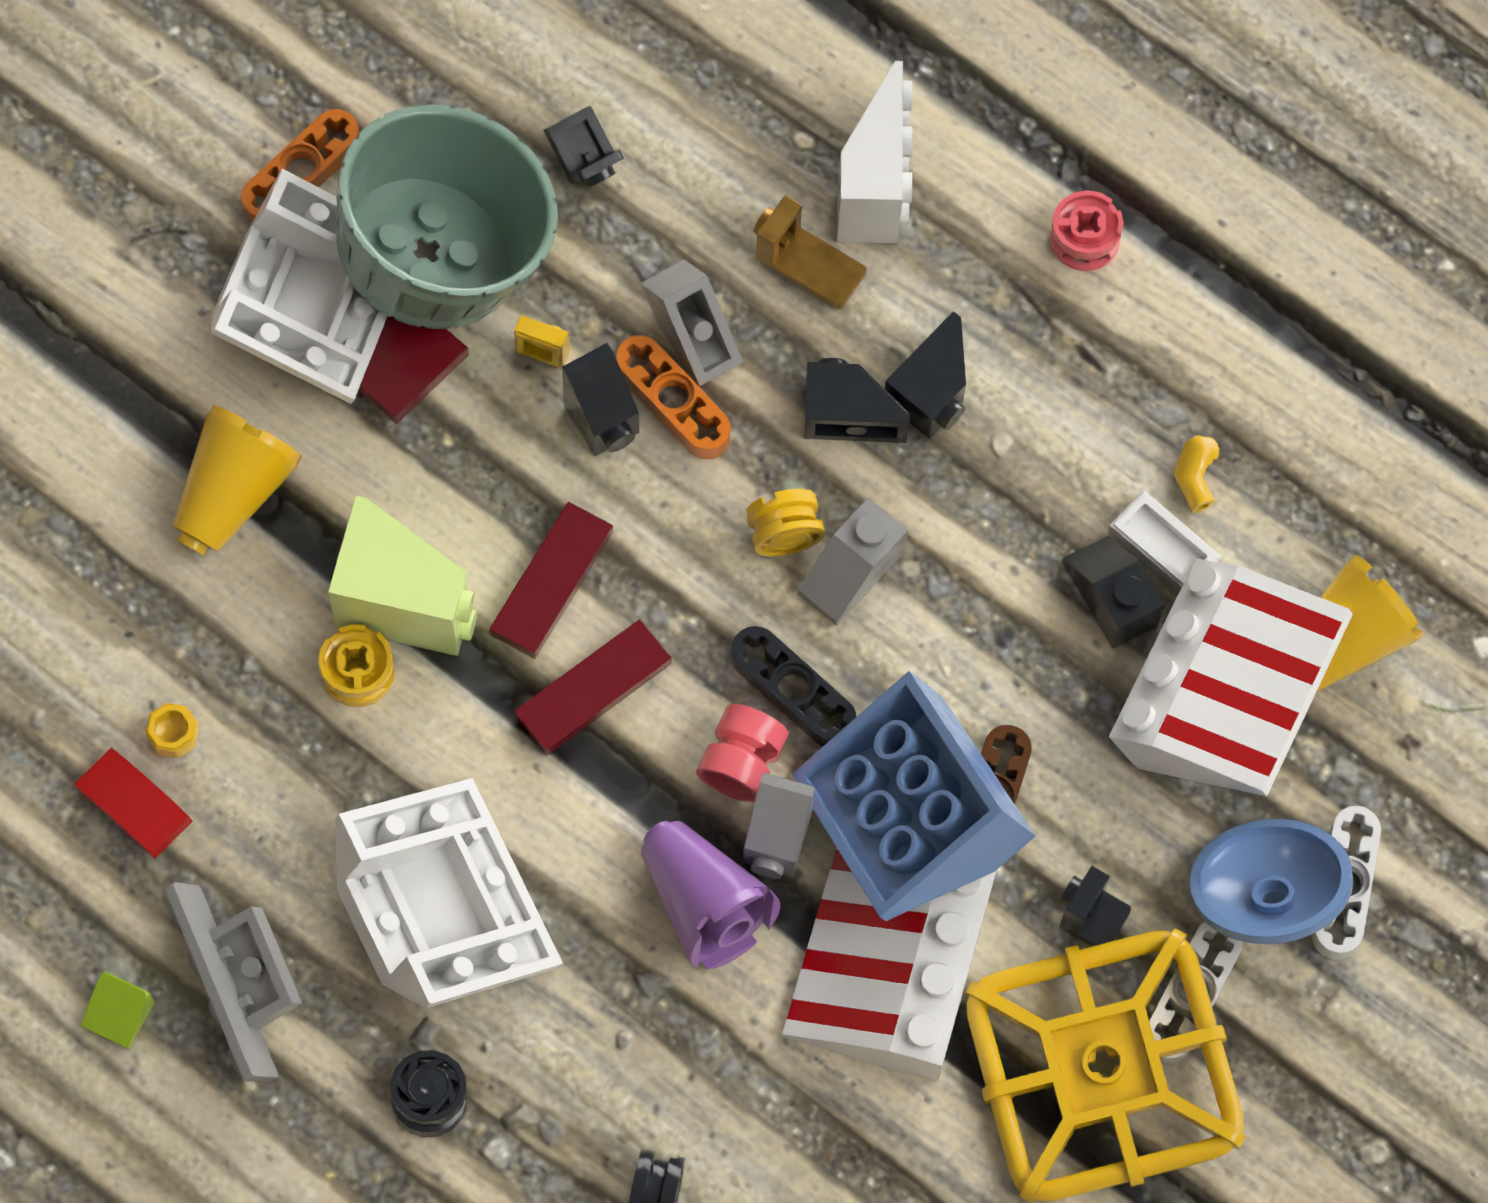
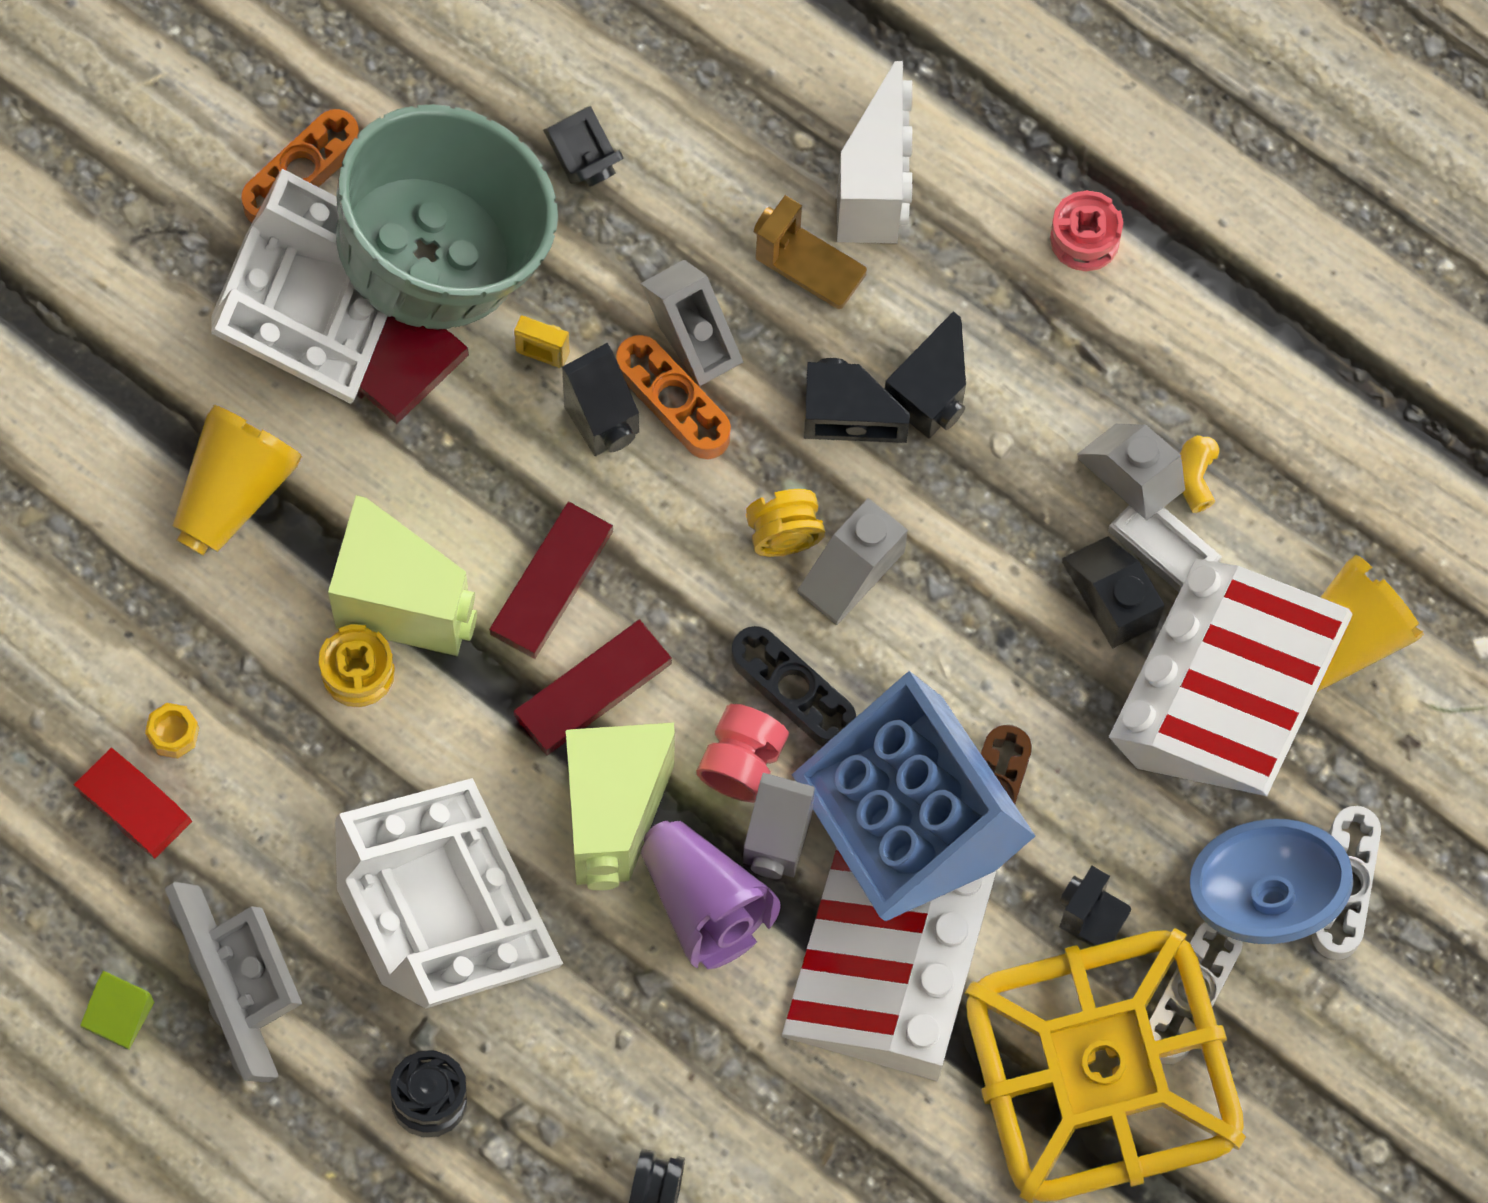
none -> yellowish green slope [566,722,675,890]
none -> light grey slope [1077,424,1185,520]

